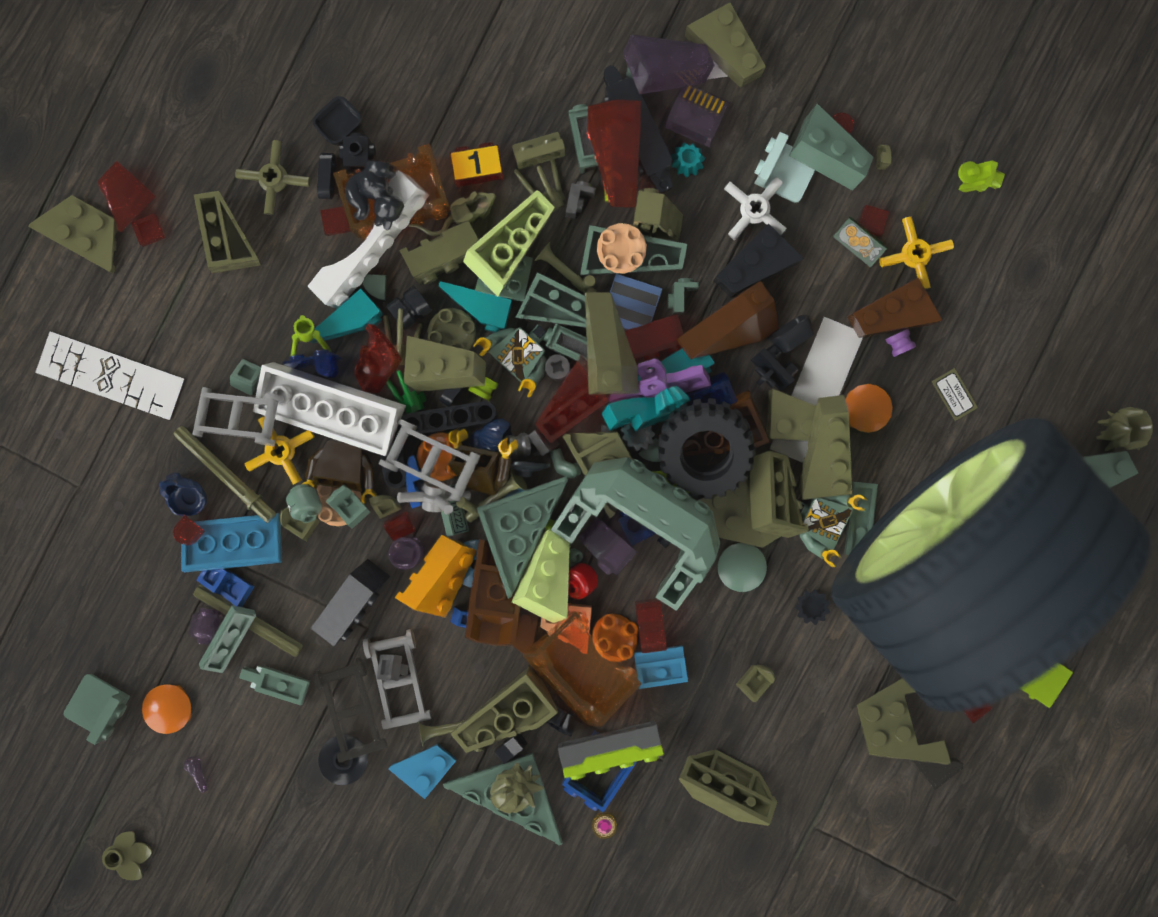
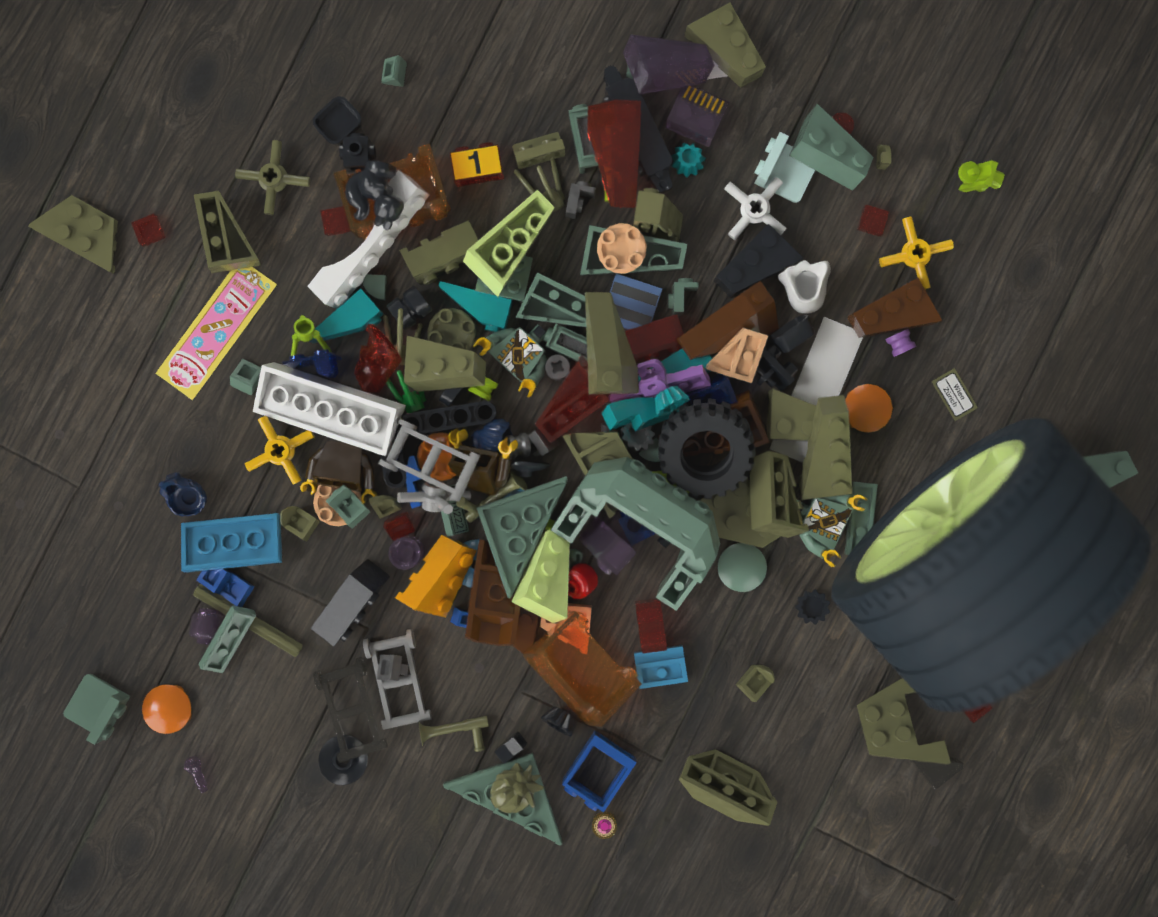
white sticker [35,332,184,420] -> none
clear red slope [97,161,156,232] -> none
olive plate [102,831,153,880] -> none
clear red tile [173,515,205,545] -> none
olive axle [174,426,277,523] -> none
light grey piece [192,387,284,446] -> none
sand green hinge [239,665,311,705] -> none
sand green head [286,484,322,523] -> none
black beam [317,152,336,200] -> none
dark azure wing [389,744,457,799] -> none
olive animal [408,191,496,236] -> none
olive wedge [451,666,558,753] -> none
olive piece [534,241,597,295] -> none
sand green arm [549,448,582,478] -> none
piece [558,720,664,780] -> none
orange dish [593,614,638,662] -> none
tile [833,216,888,267] -> none
lime piece [1021,664,1073,708] -> none
olive hair [1096,407,1153,451] -> none
none -> sticker [156,267,277,400]
none -> sand green slope [381,55,407,87]
none -> light nougat wing [706,328,768,383]
none -> white piece [778,260,831,314]

